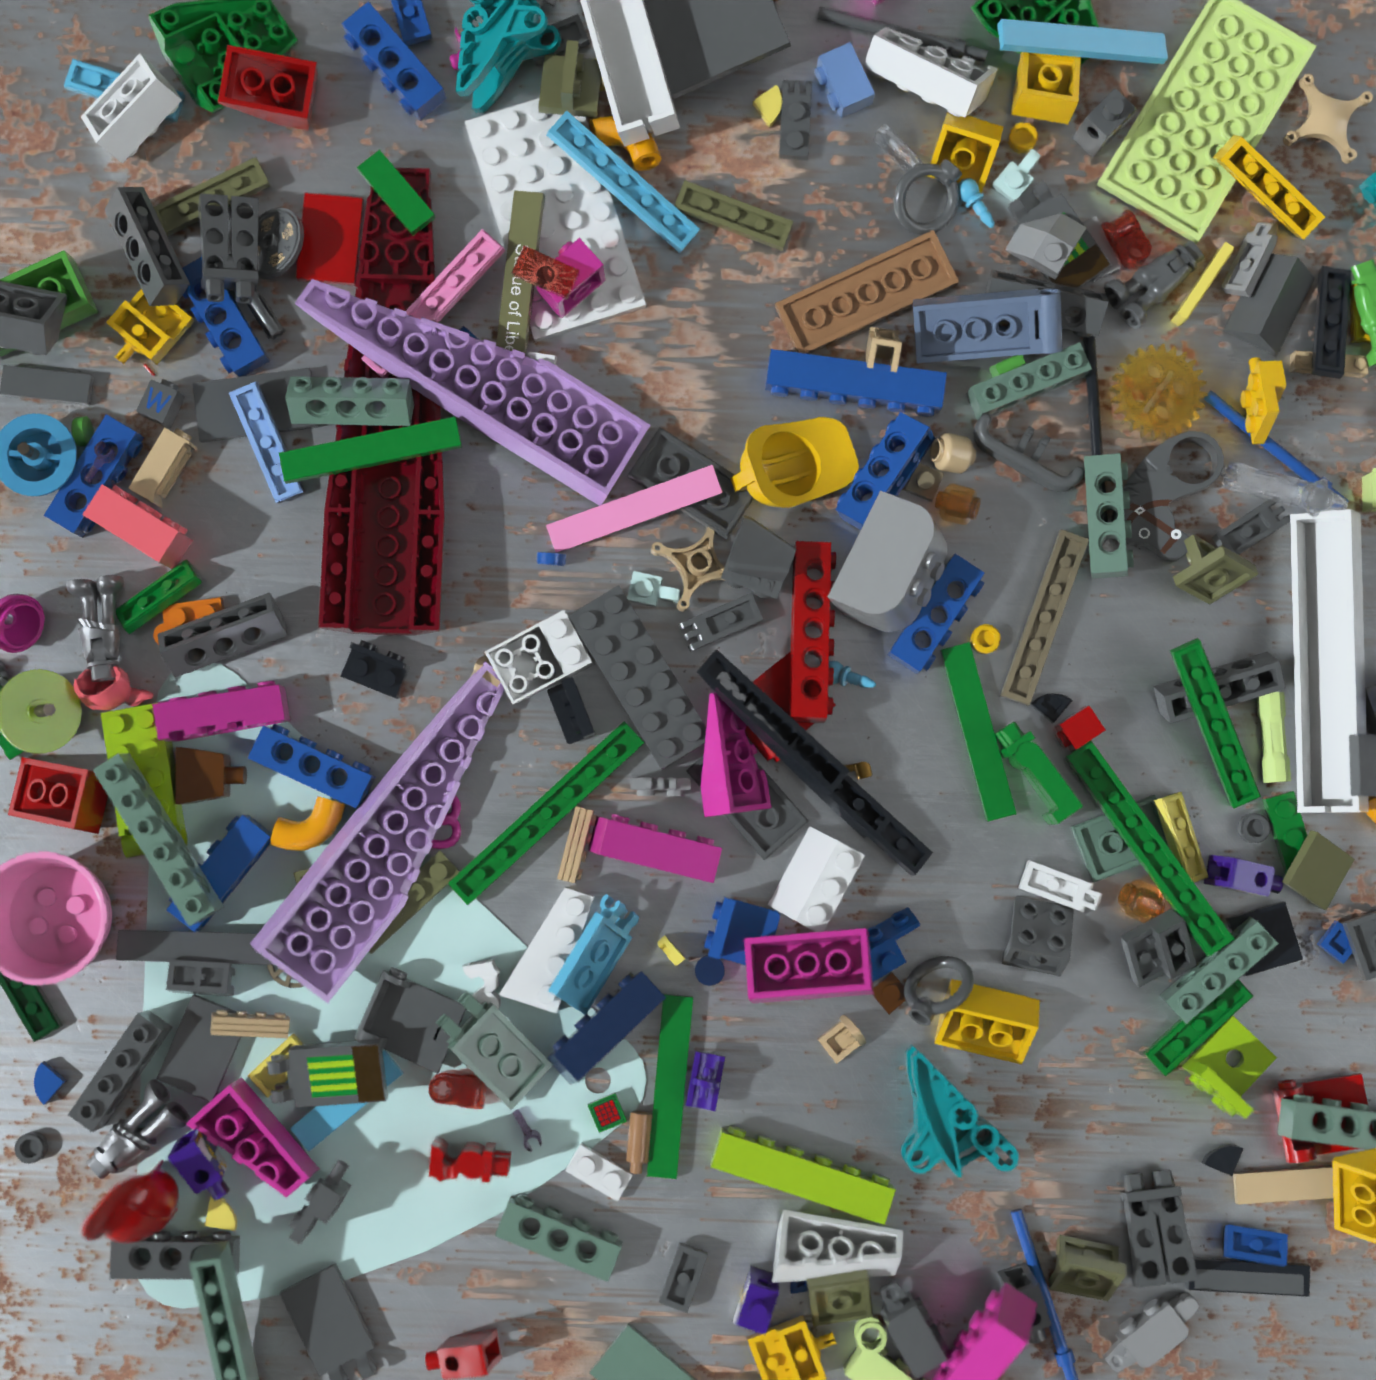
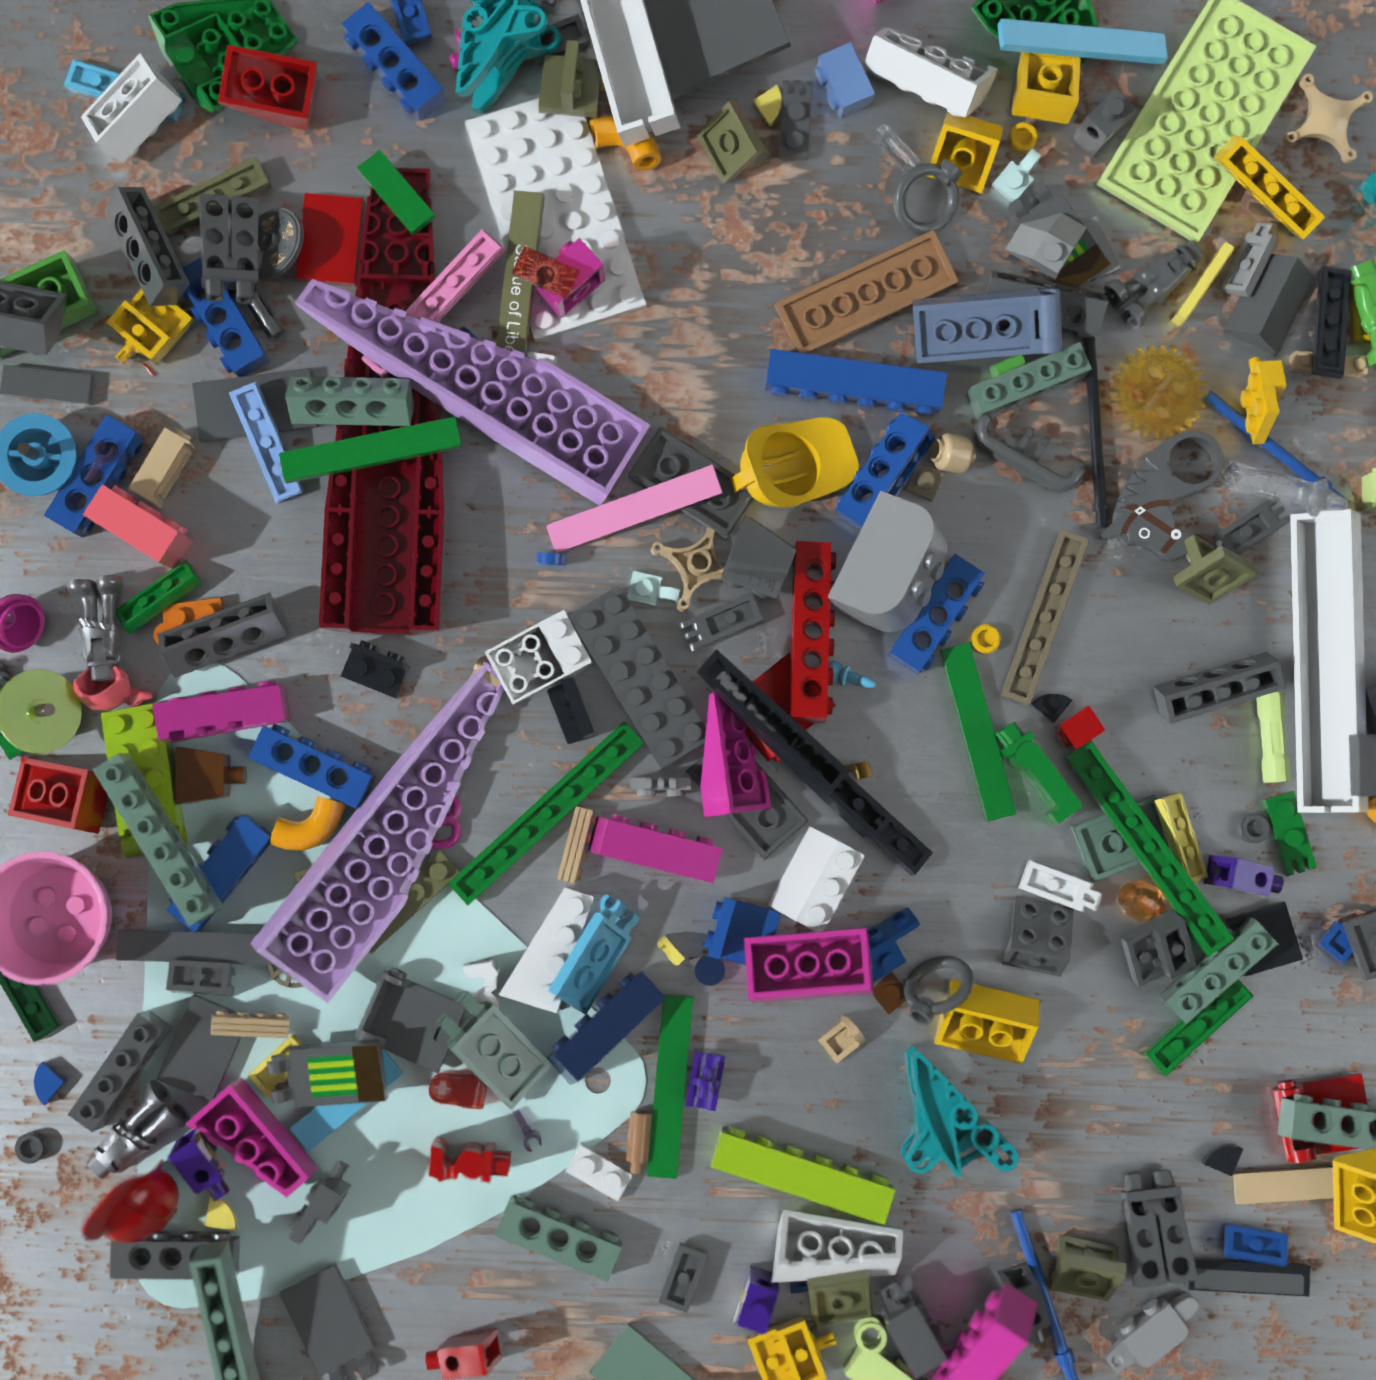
bright green tile [71,416,94,447] -> none
dark grey brick [136,379,185,429] -> none
medium azure plate [546,111,700,253] -> none
tile [587,1092,627,1133] -> none
olive plate [674,180,794,251] -> none
dark grey bar [817,6,988,61] -> none
tan window [865,326,902,372] -> none
clear orange head [935,484,981,525] -> none
medium azure bar [958,178,995,228] -> none
sand green brick [1084,453,1134,579] -> none
clear red piece [1101,209,1152,270] -> none
green tile [1169,638,1261,809] -> none
lime bracket [1182,1016,1277,1119] -> none
olive tile [1282,830,1355,911] -> none
none -> olive bracket [696,99,770,184]

